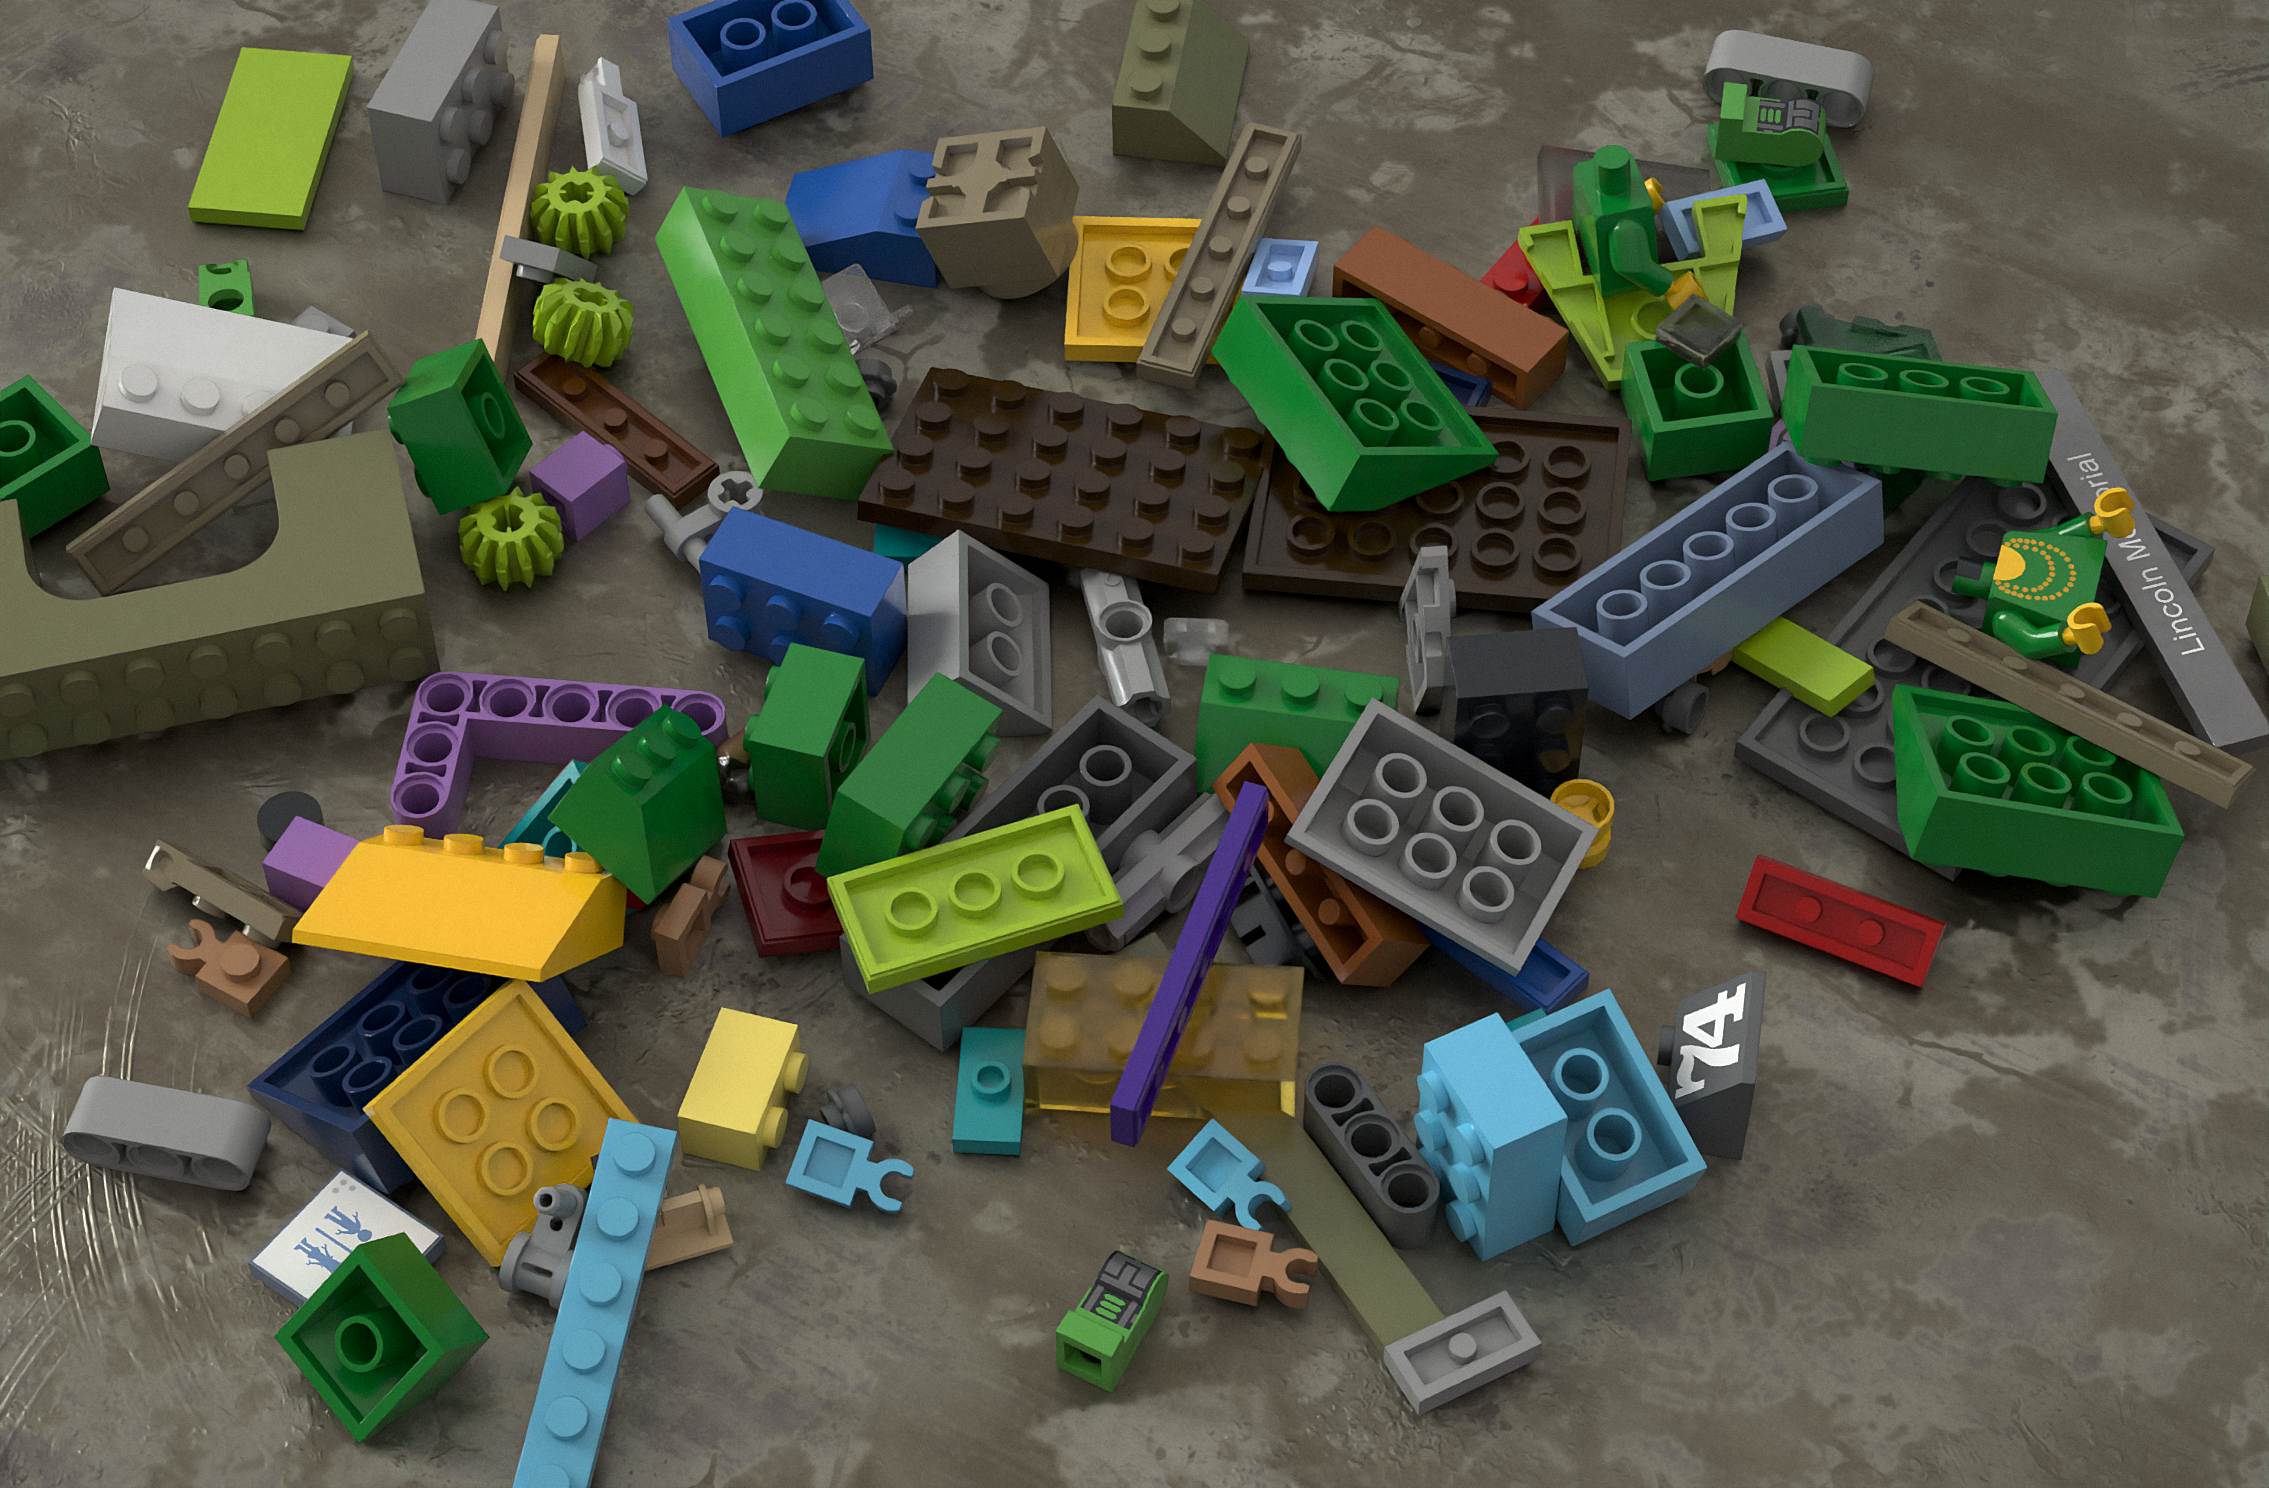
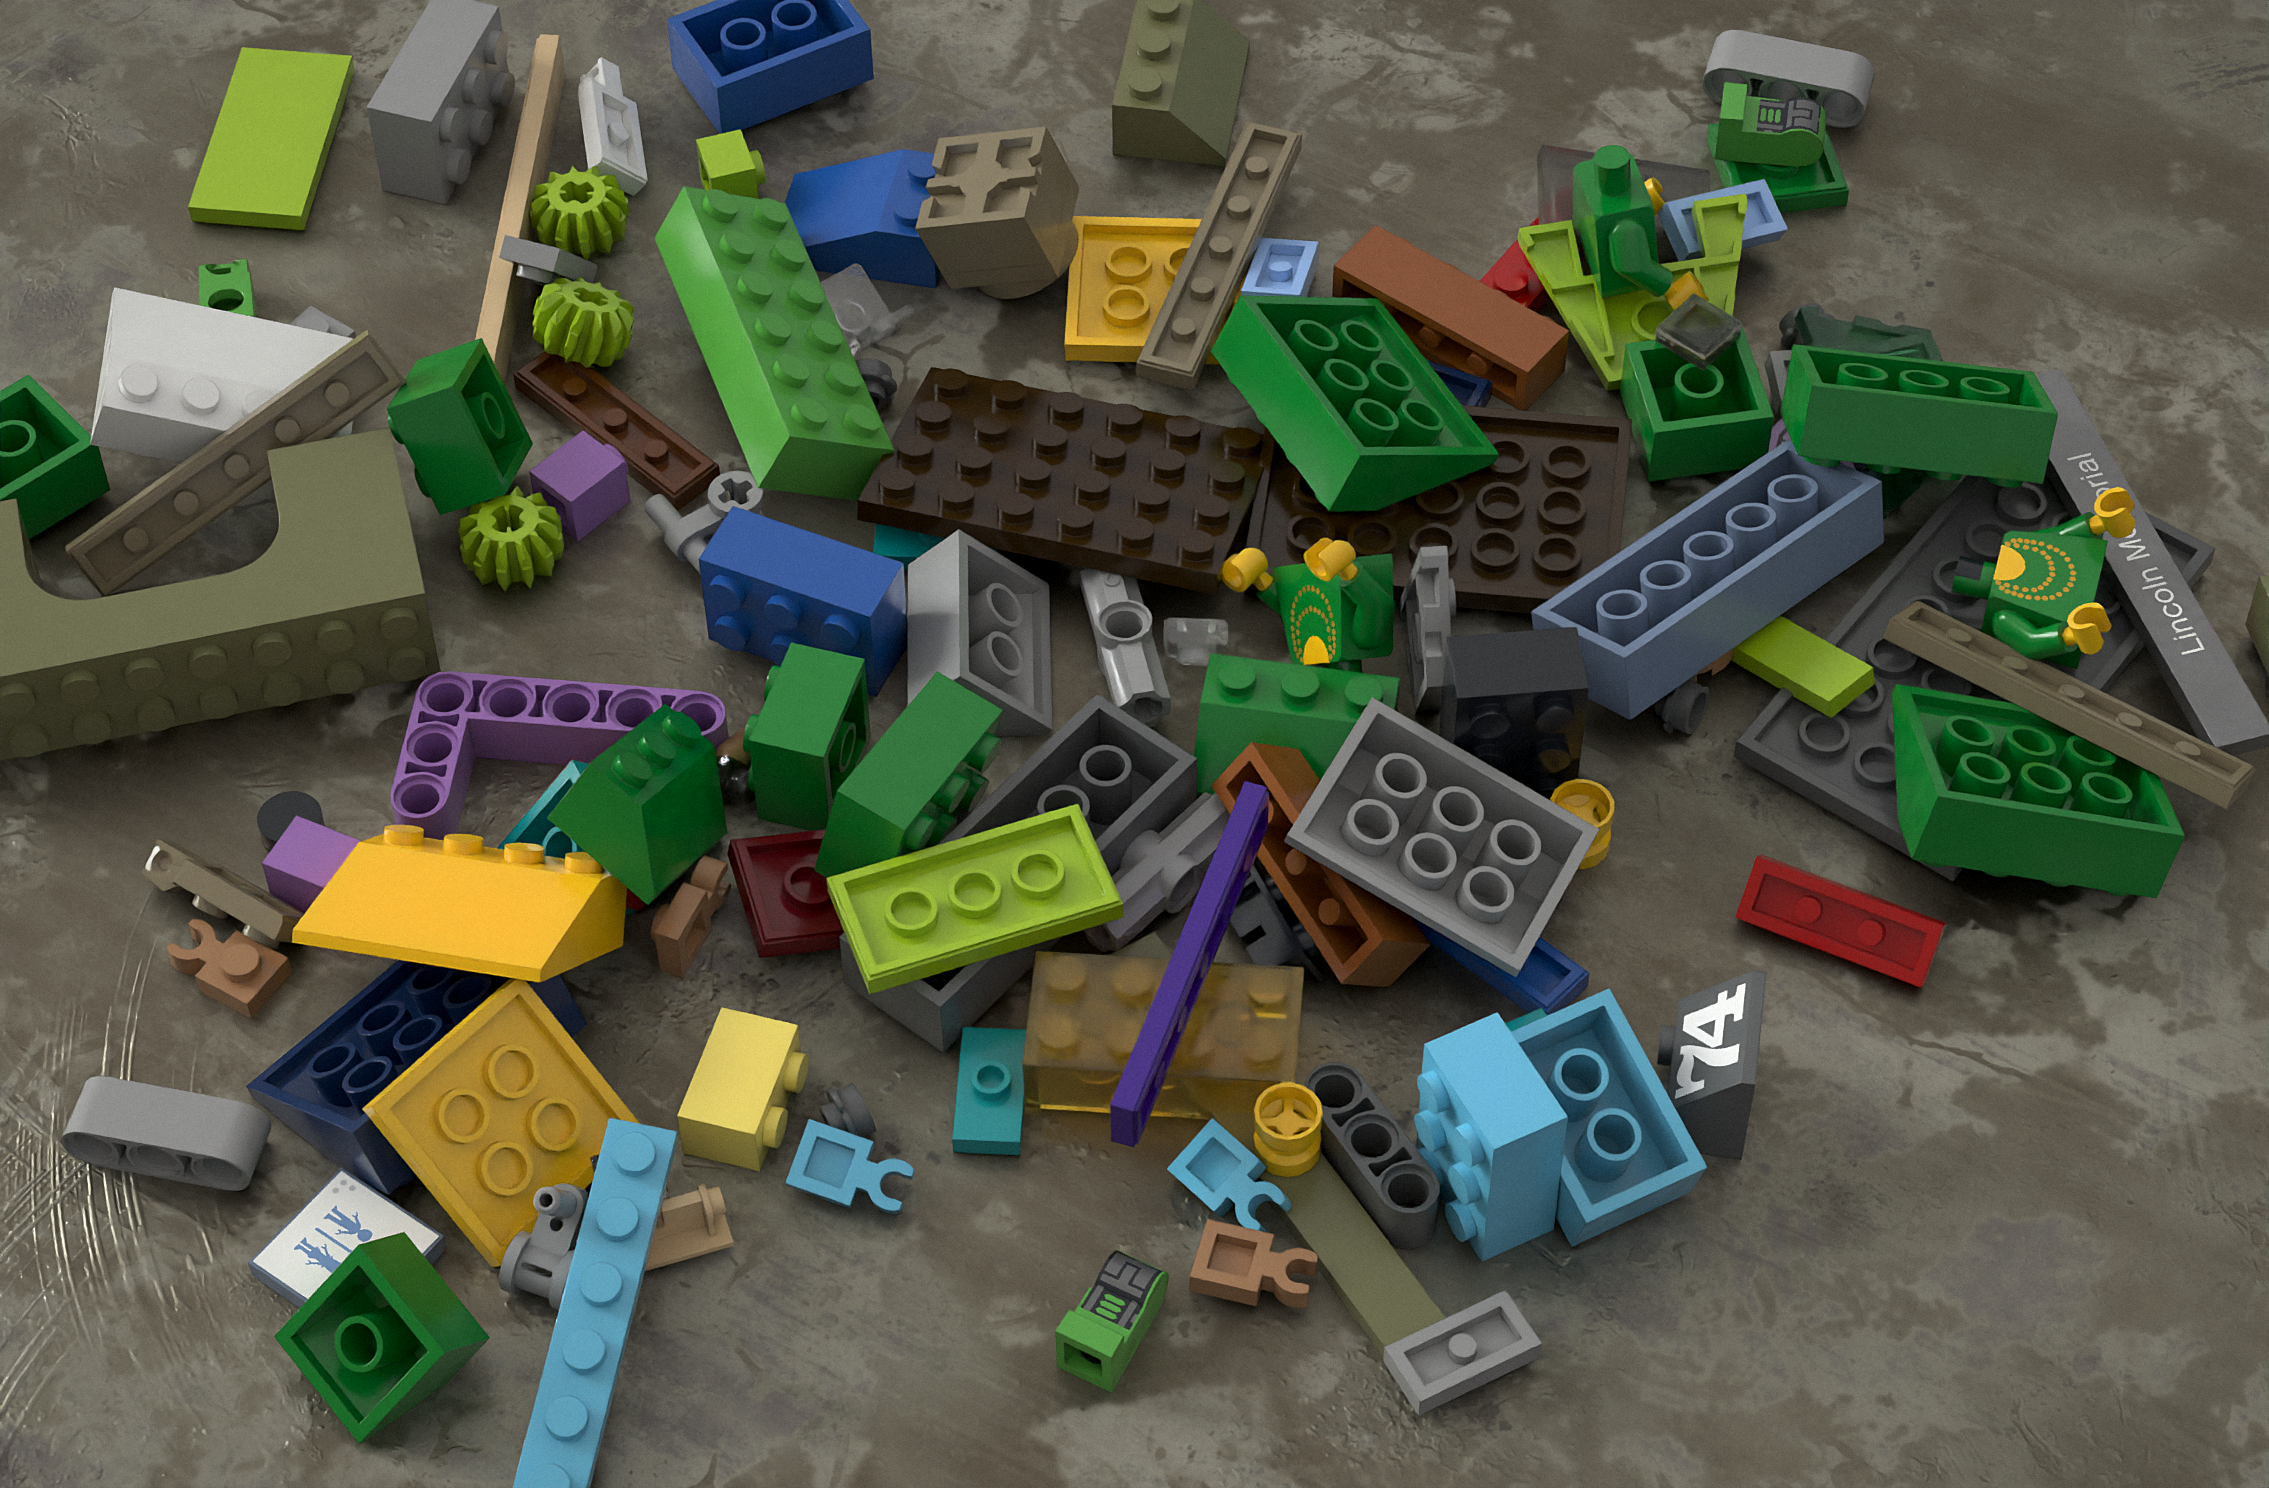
none -> lime plate [696,129,766,199]
none -> green torso [1222,538,1395,673]
none -> yellow wheel [1253,1082,1323,1177]

